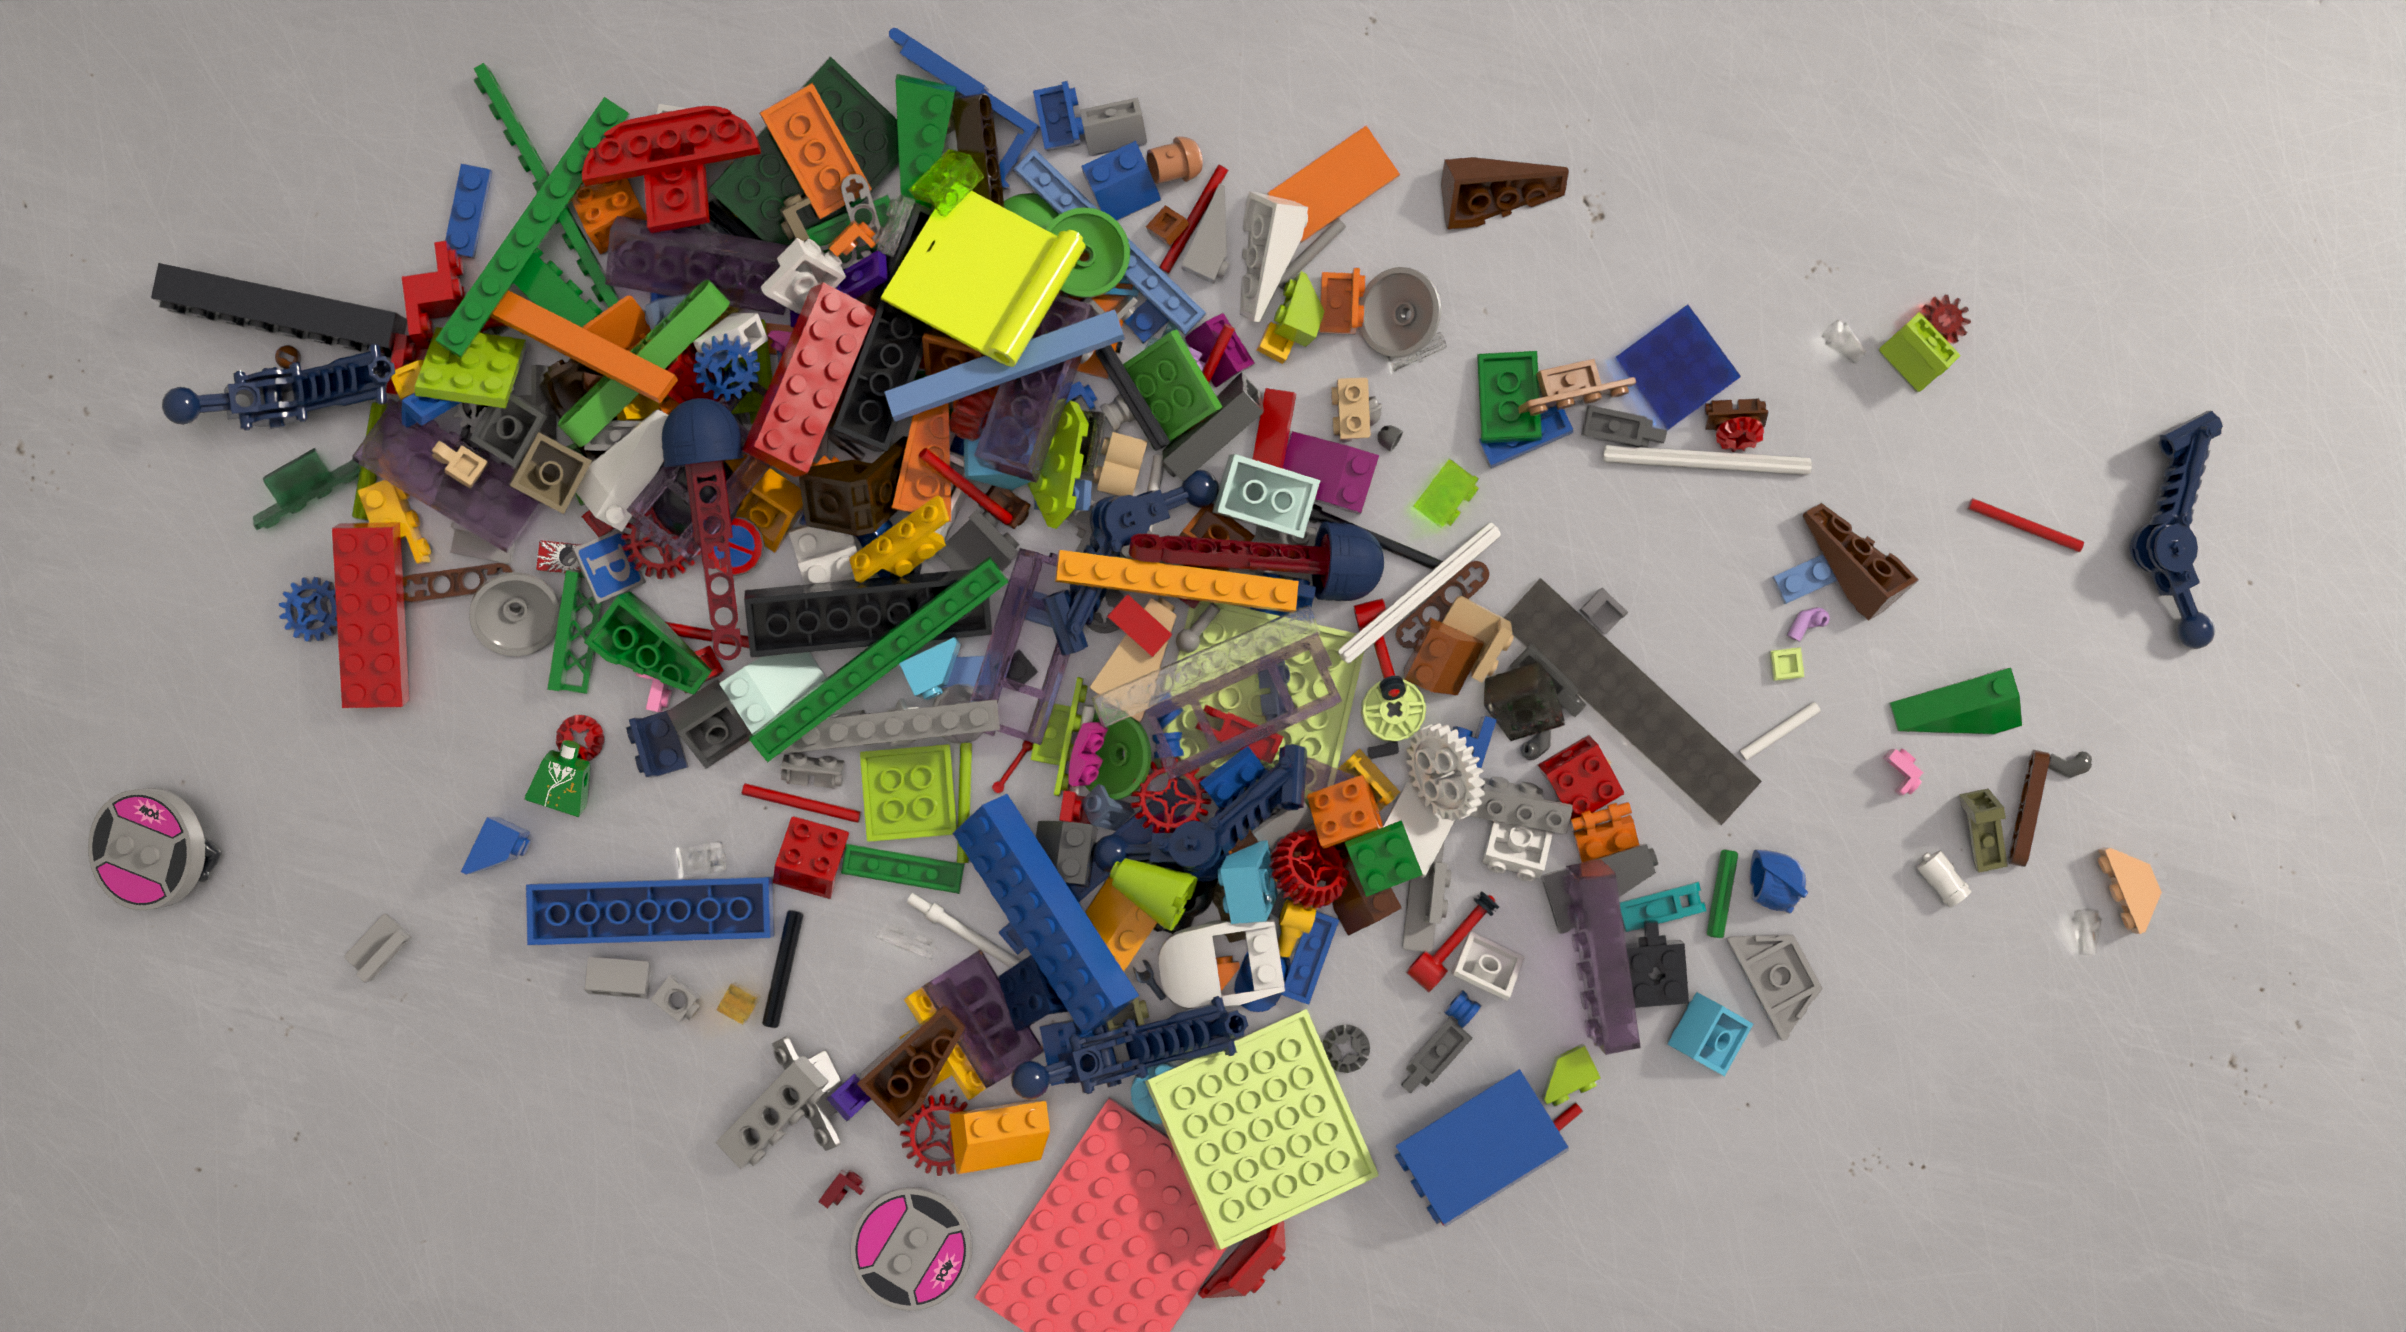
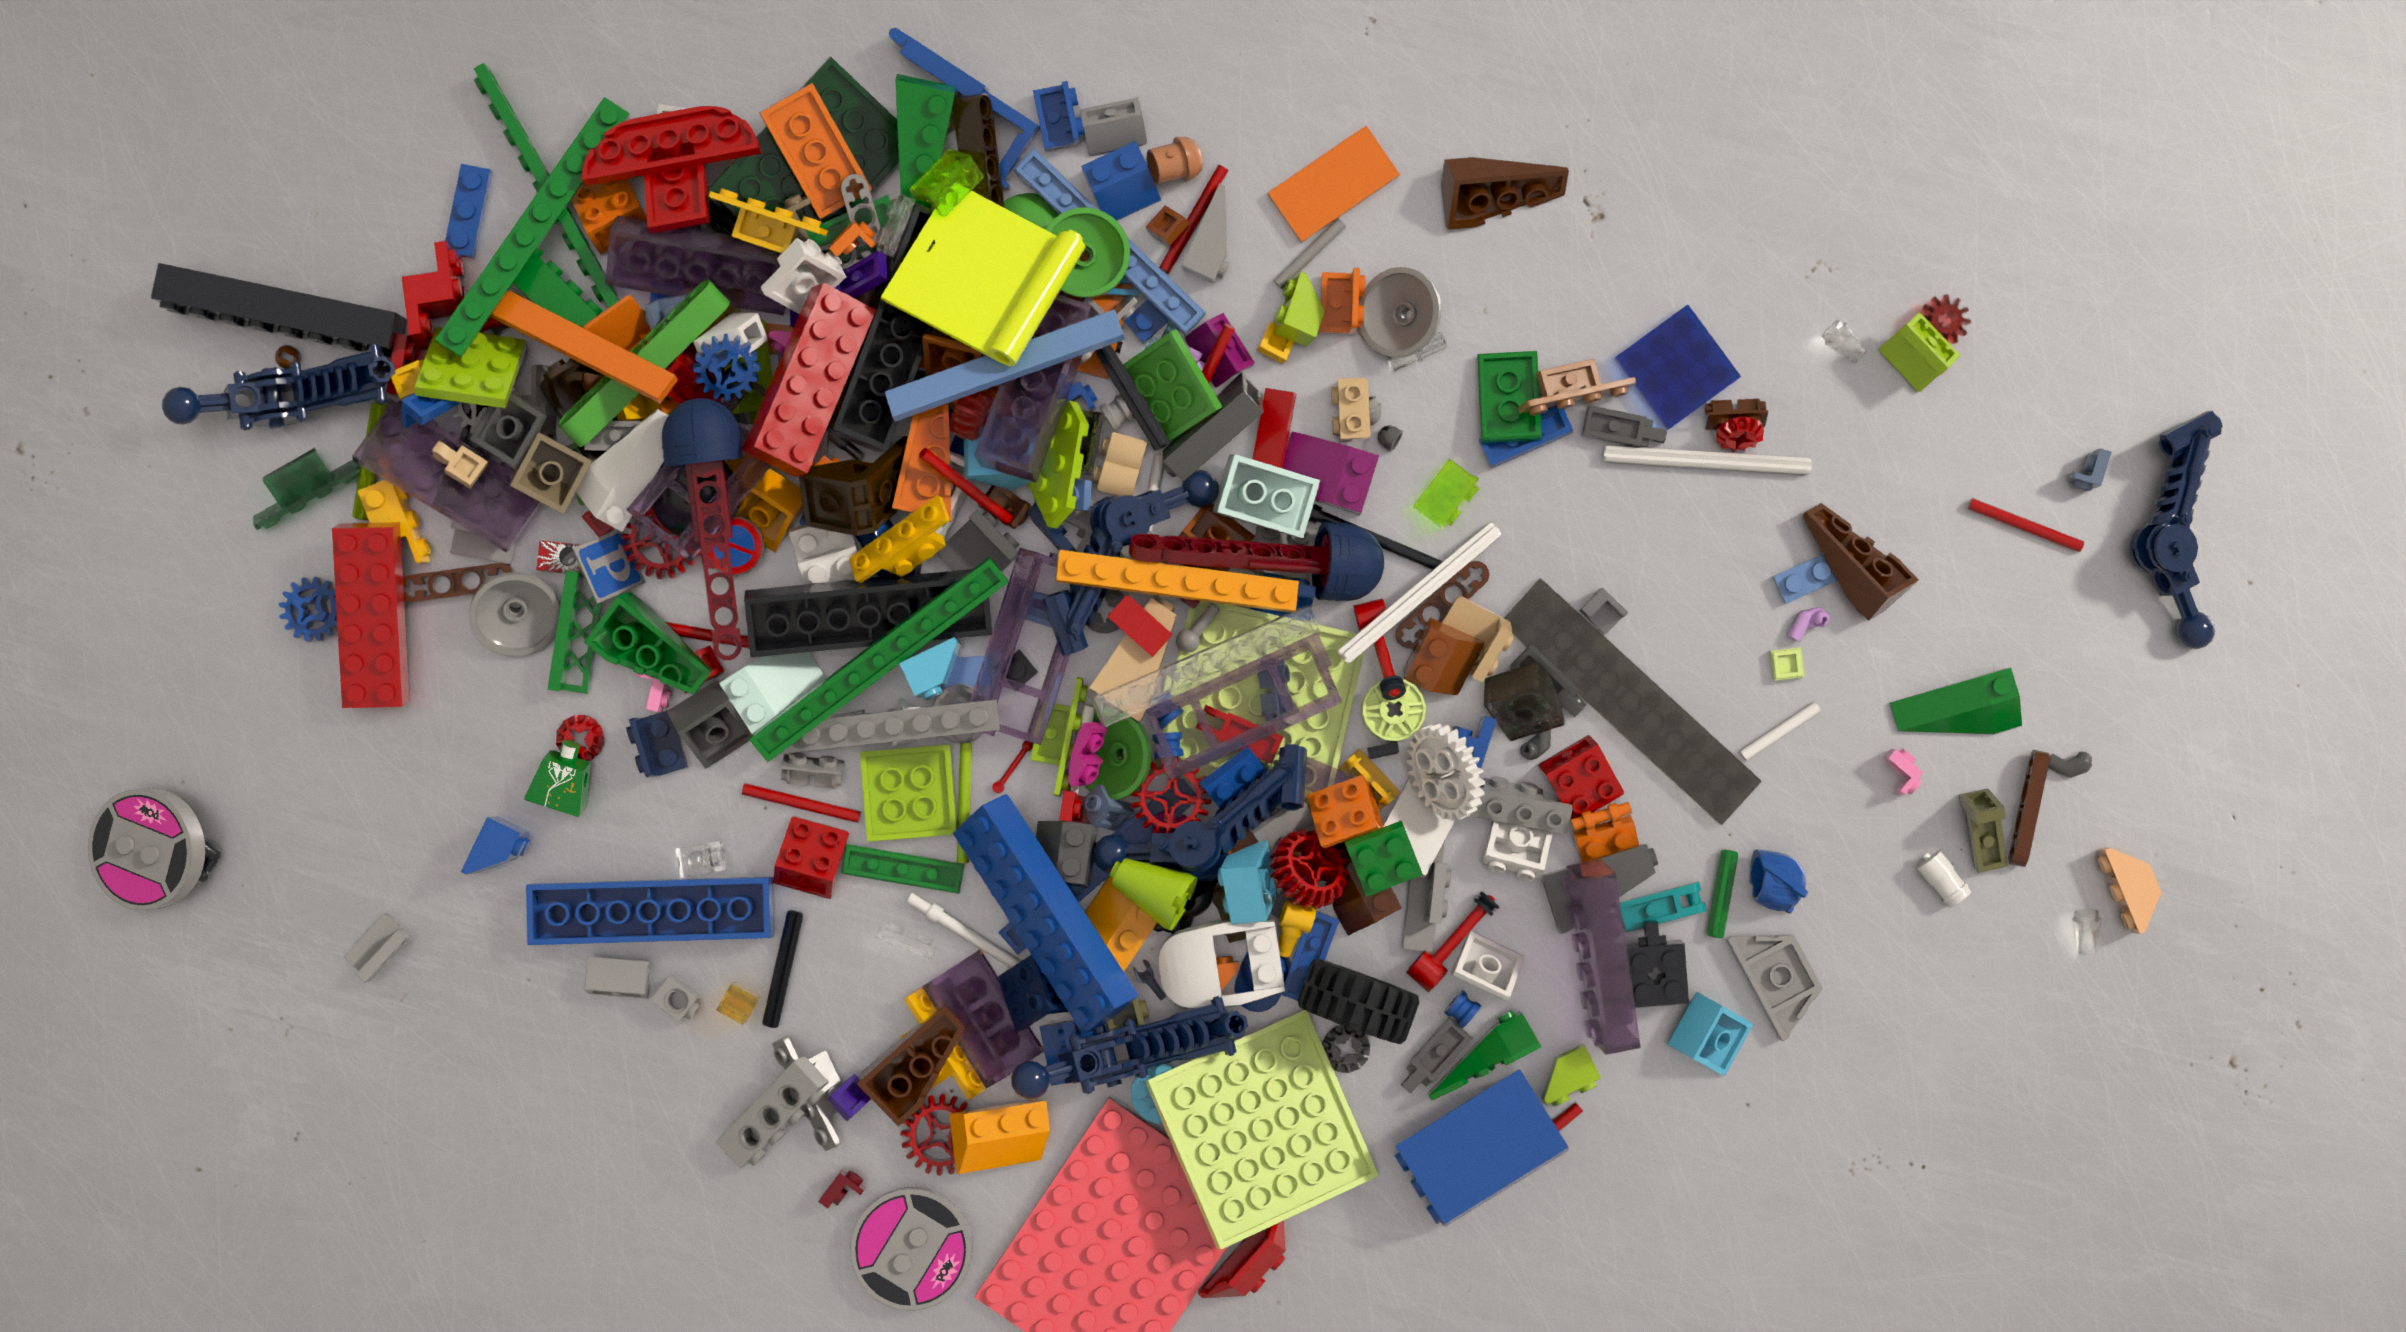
white wedge [1240,191,1308,322] -> none
none -> yellow bracket [708,188,828,253]
none -> dark blue plate [1027,504,1077,552]
none -> black tyre [1298,958,1420,1044]
none -> green wedge [1427,1009,1541,1101]
none -> sand blue bracket [2067,448,2111,491]

